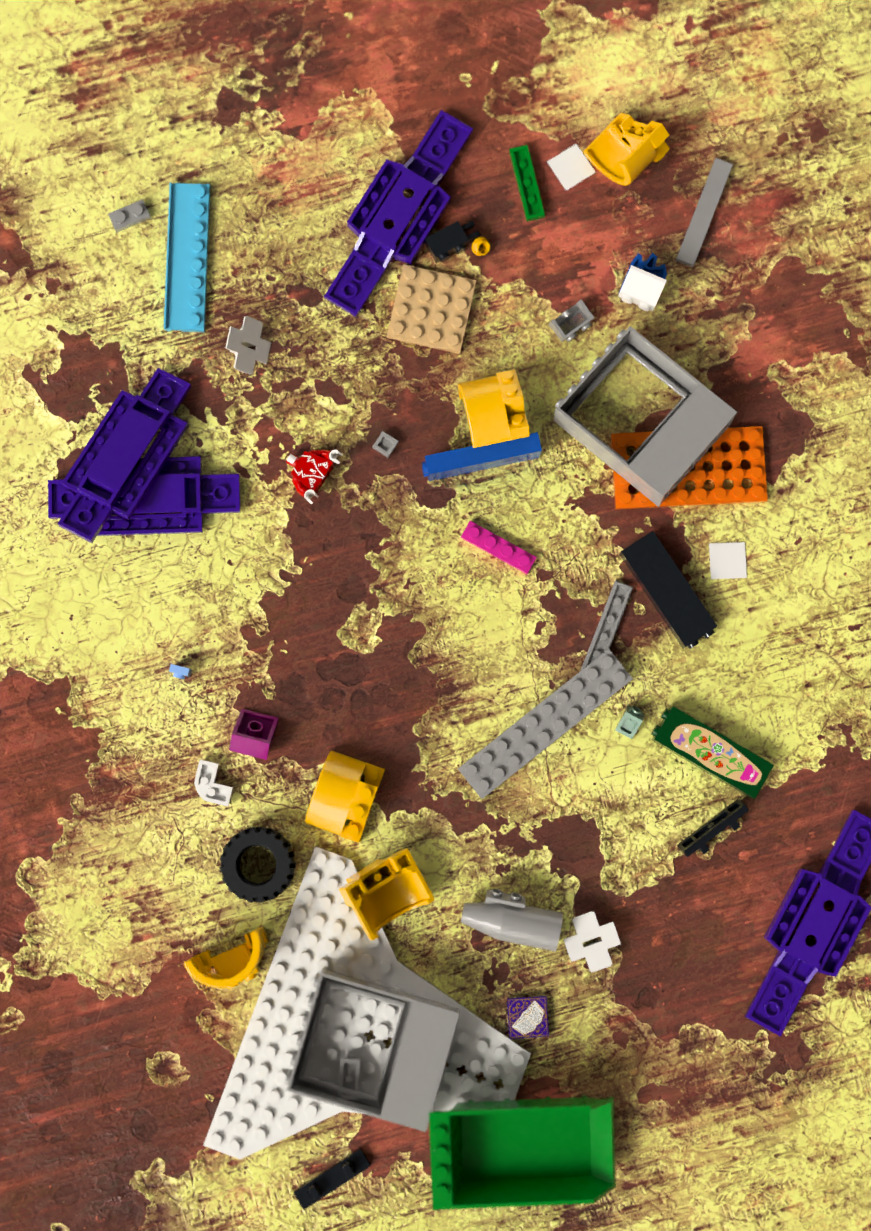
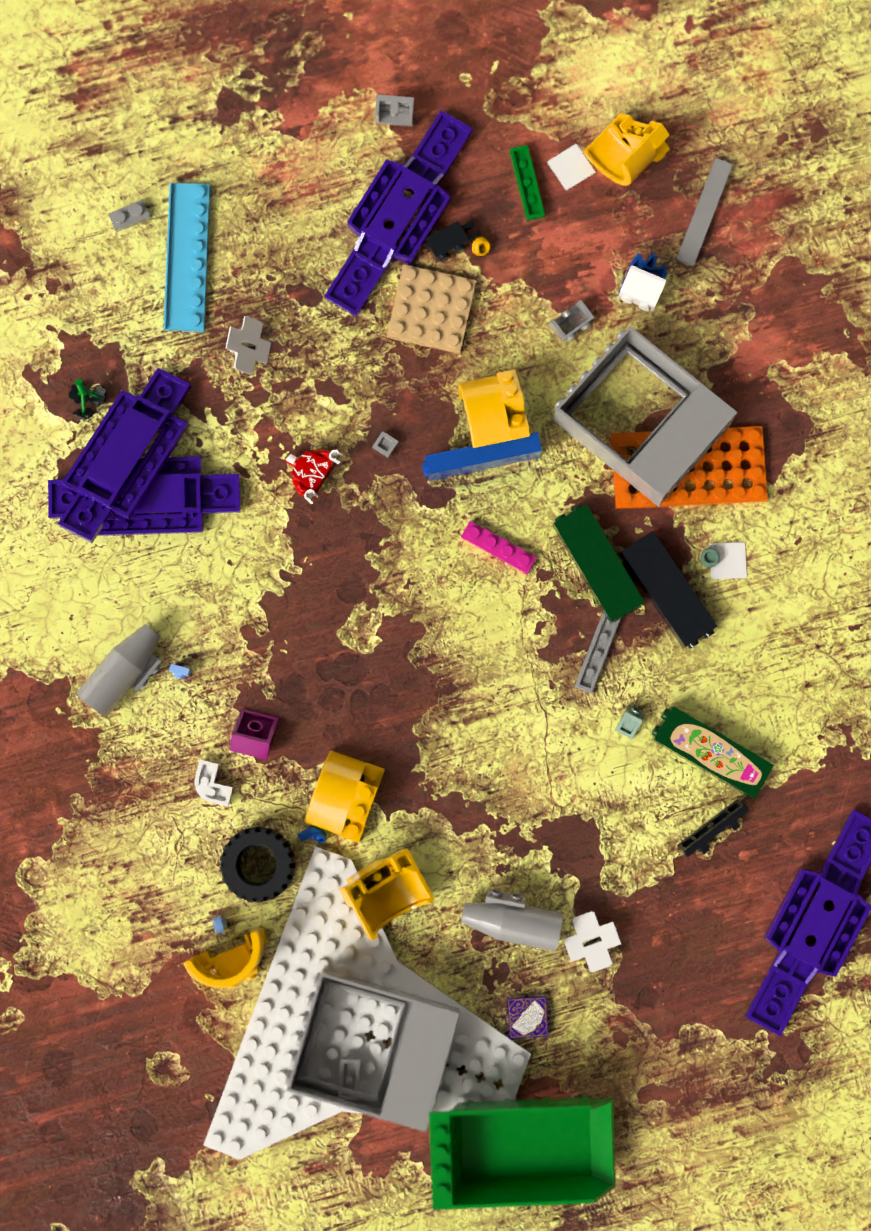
black hinge [293,1148,371,1210] -> none
light grey plate [458,649,633,799] -> none
none -> black plant [68,379,107,420]
none -> light grey piece [76,624,161,717]
none -> light blue plate [213,915,227,934]
none -> blue arm [297,827,327,844]
none -> light grey window [375,94,414,126]
none -> dark green brick [553,504,645,624]
none -> sand green tile [700,548,720,568]

